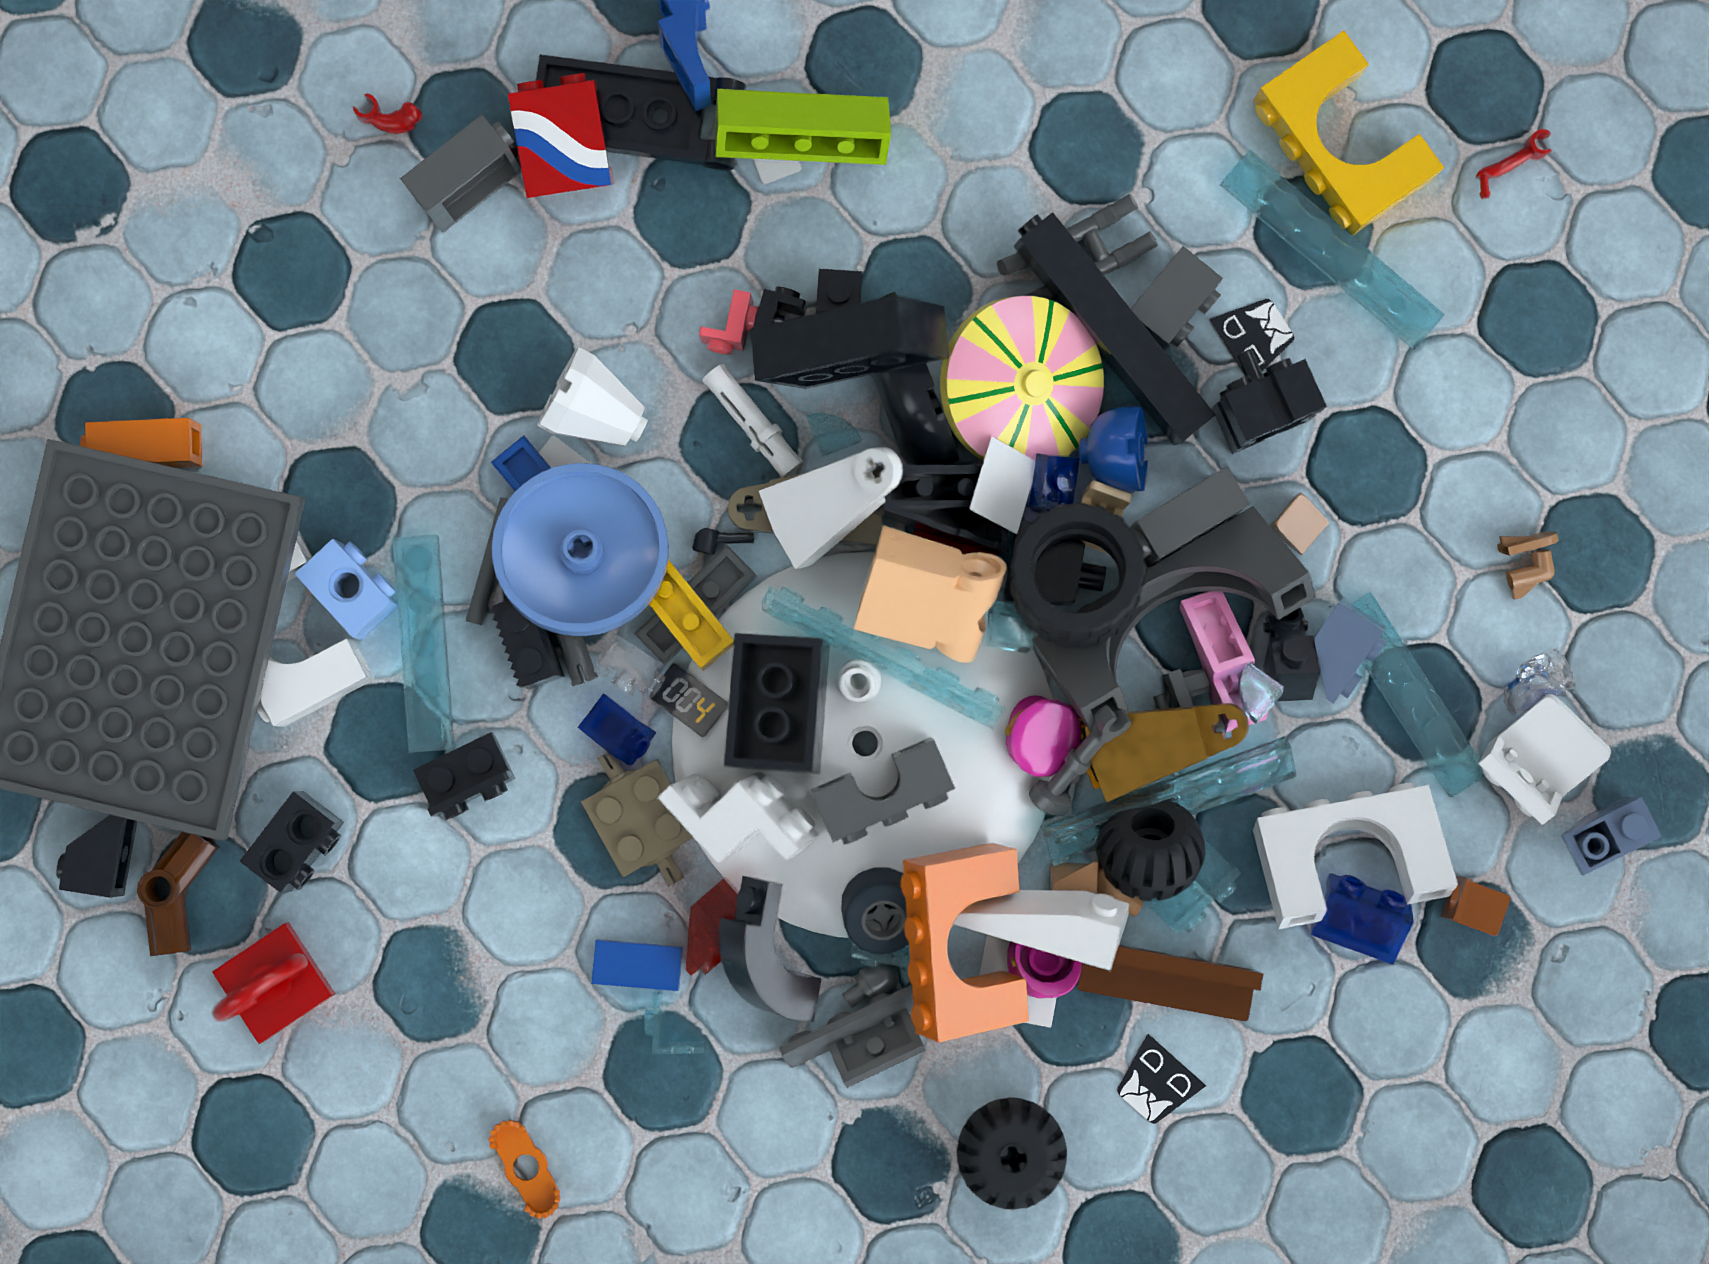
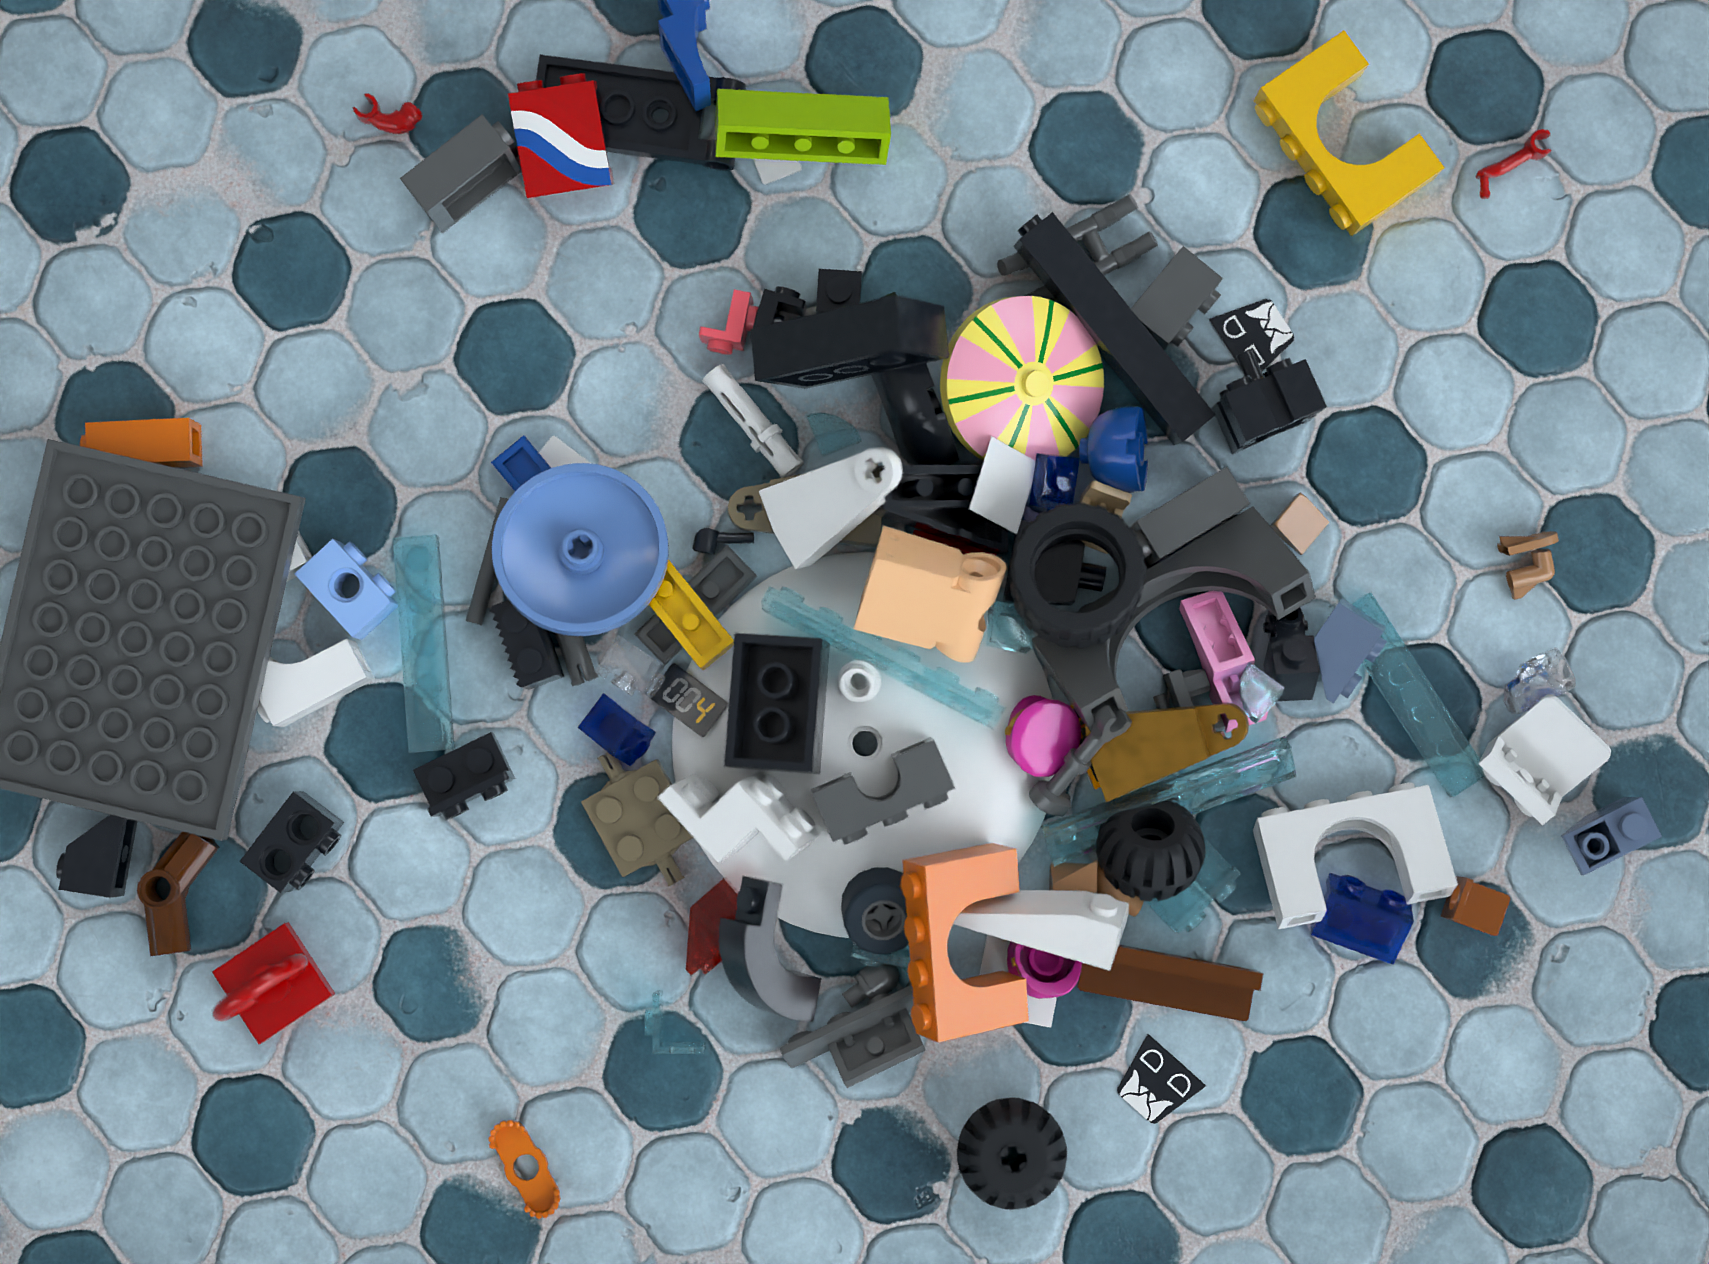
white cone [536,347,648,446] -> none
blue tile [591,939,683,991] -> none
clear light blue plate [1220,150,1445,350] -> none

